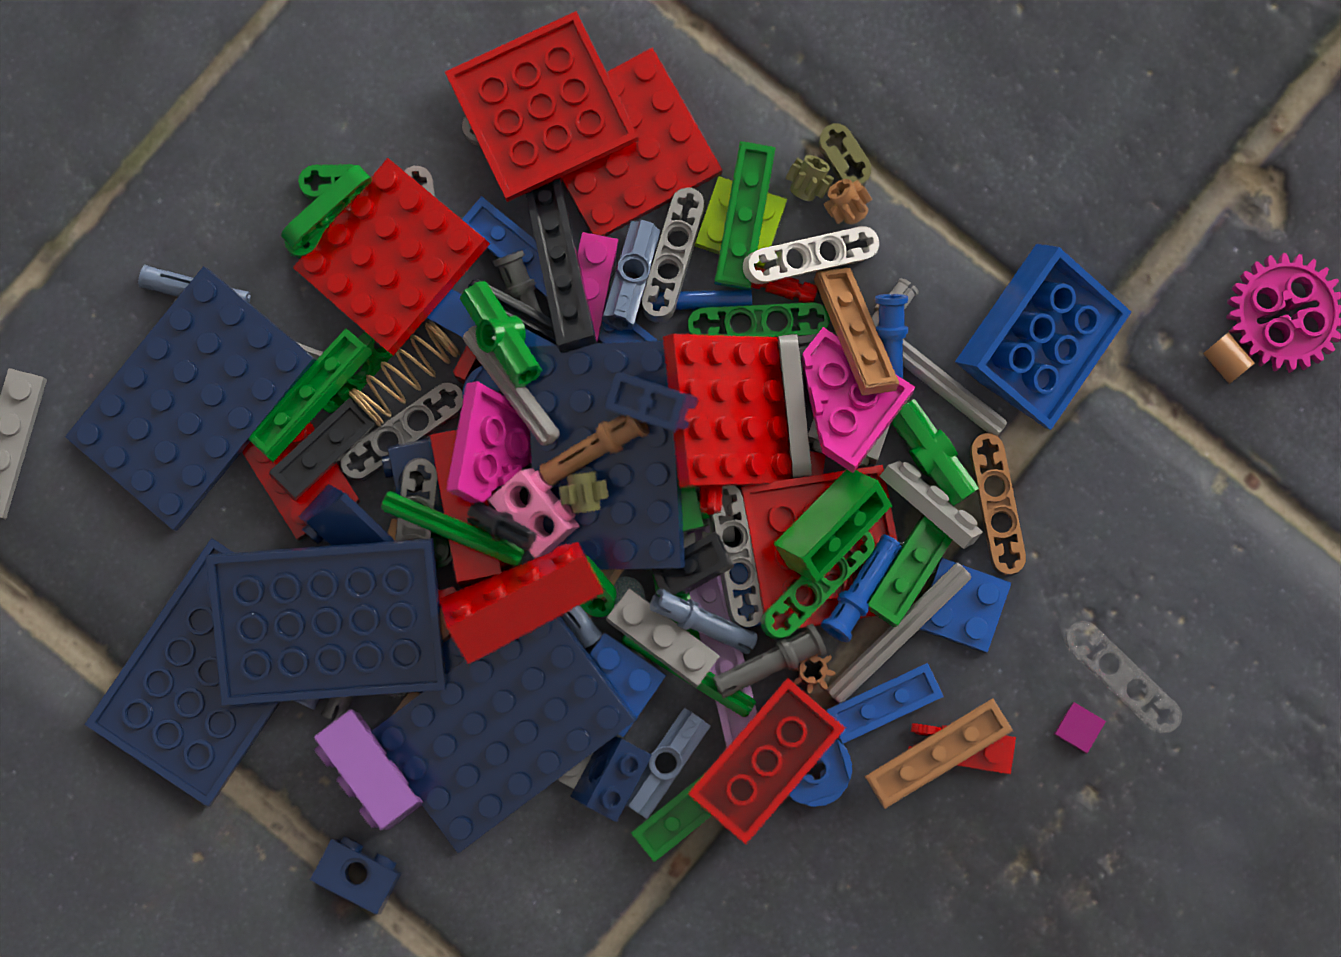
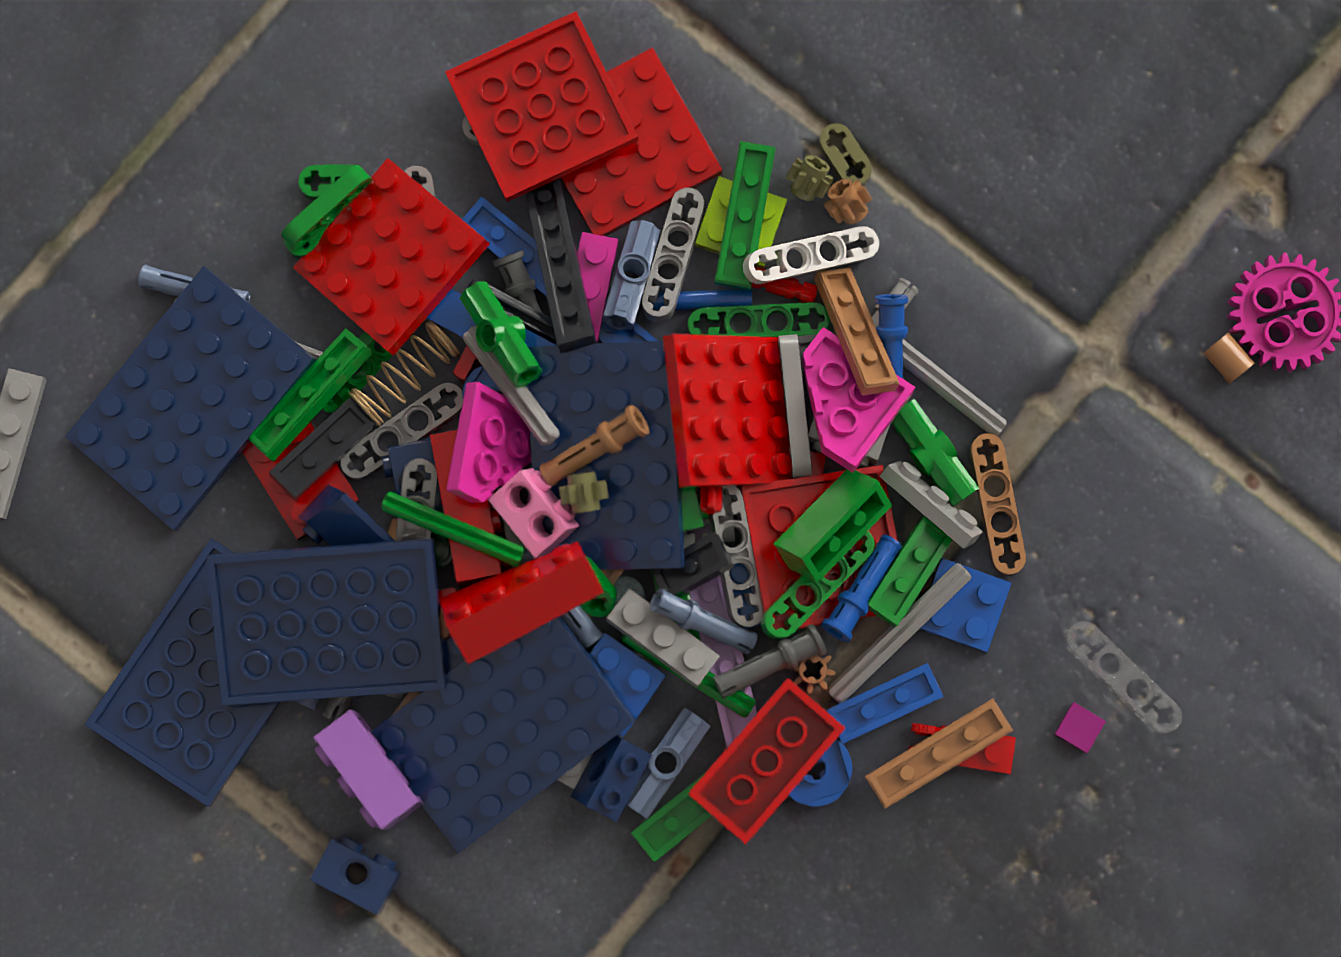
black axle [467,502,537,550] -> none
dark blue hinge [605,372,698,432] -> none
blue slope [955,244,1131,430] -> none

